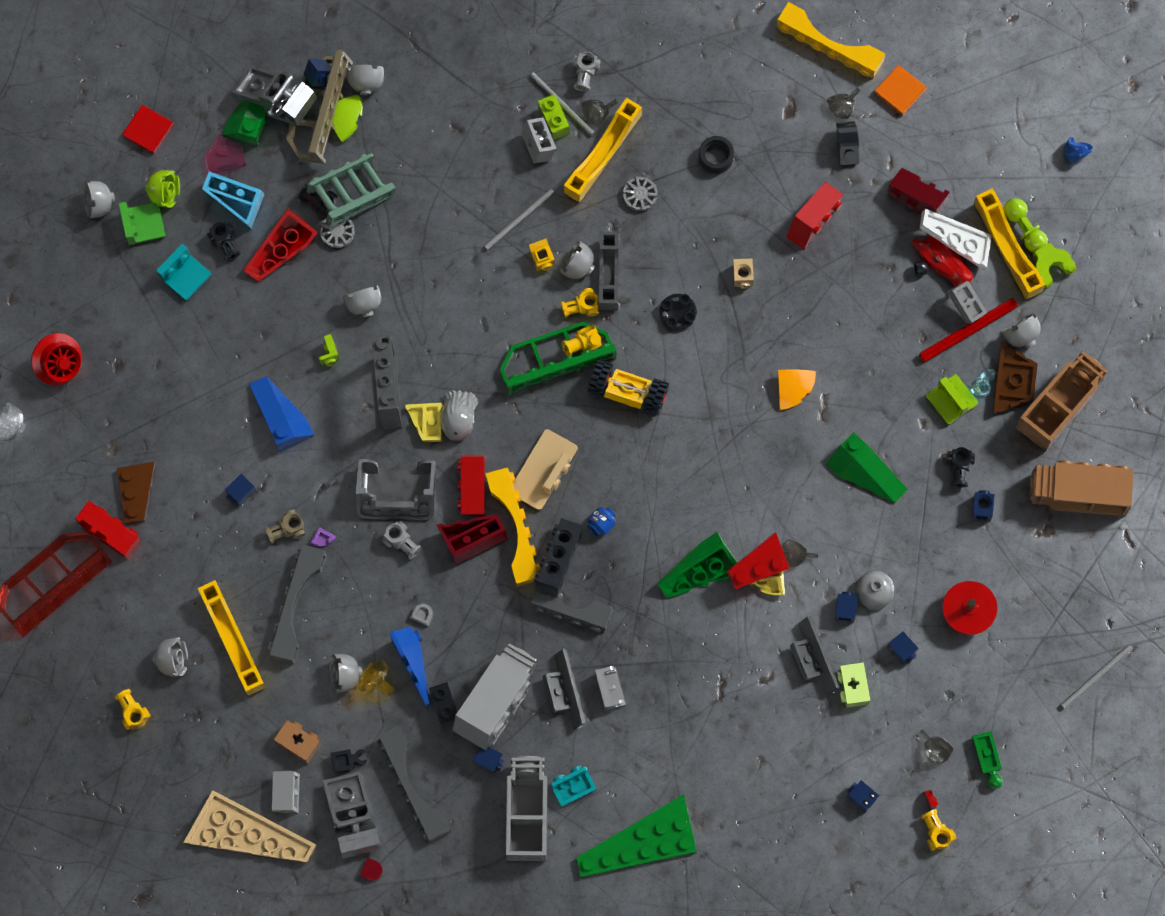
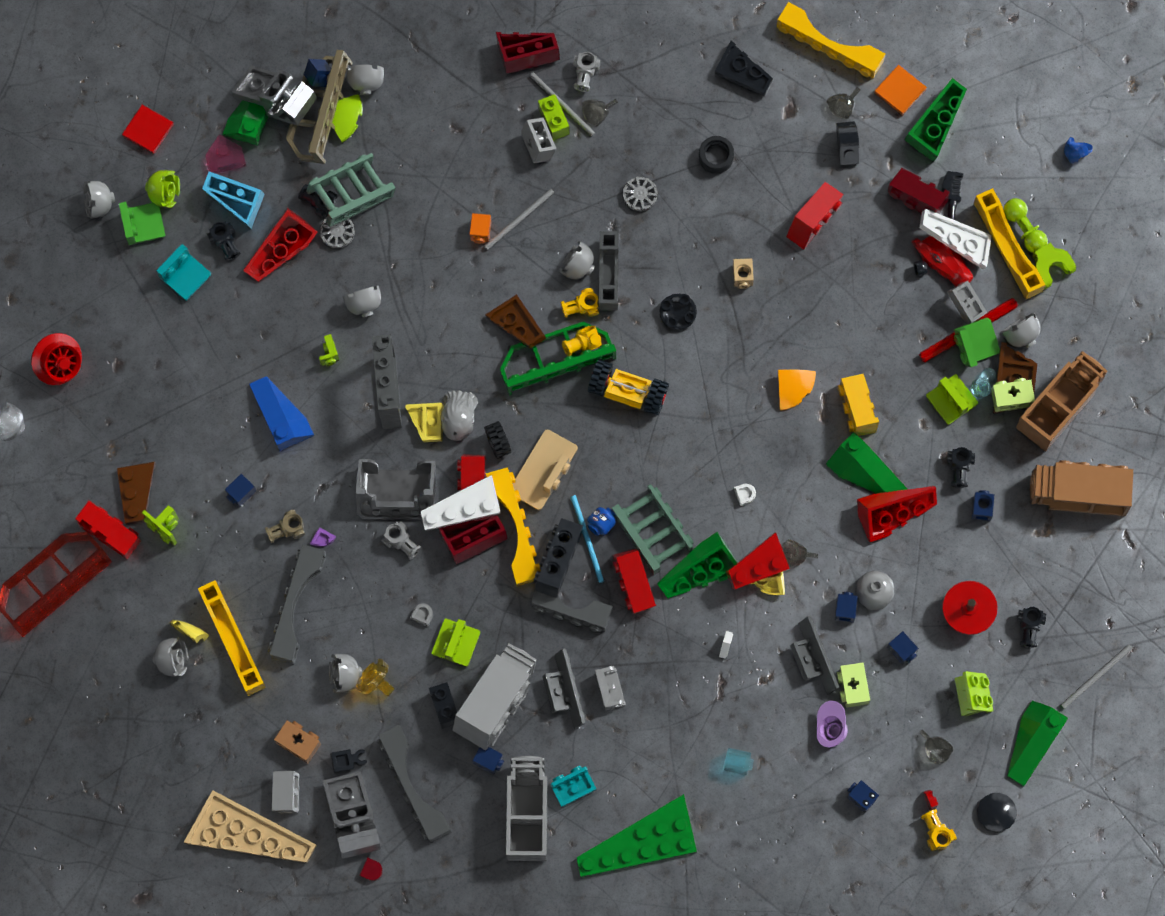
yellow connector [115,689,151,730] -> none
blue wedge [389,627,430,709] -> none
yellow window [529,238,555,272] -> none
yellow arch [564,97,642,203] -> none
green plate [972,731,1003,789] -> none
none -> lime bracket [142,505,179,546]
none -> light yellow brick [170,620,209,643]
none -> white wing [421,475,501,531]
none -> lime bracket [432,618,481,667]
none -> orange brick [470,213,492,244]
none -> black tyre [484,421,511,458]
none -> reddish brown wing [485,294,546,349]
none -> dark red wedge [496,32,560,74]
none -> medium azure axle [570,495,604,583]
none -> sand green fence [612,484,694,575]
none -> red wedge [612,548,656,613]
none -> black wing [715,40,773,97]
none -> white tile [719,631,733,659]
none -> clear light blue brick [724,748,754,775]
none -> white tile [734,484,756,506]
none -> lavender piece [817,701,848,748]
none -> yellow wedge [838,373,879,436]
none -> red wedge [857,486,937,542]
none -> green wedge [904,78,967,162]
none -> black piece [942,171,964,220]
none -> bright green bracket [954,318,1000,367]
none -> lime bracket [954,671,993,716]
none -> black dish [977,793,1017,832]
none -> yellowish green brick [991,378,1035,412]
none -> green wedge [1007,700,1068,787]
none -> black connector [1017,607,1046,648]

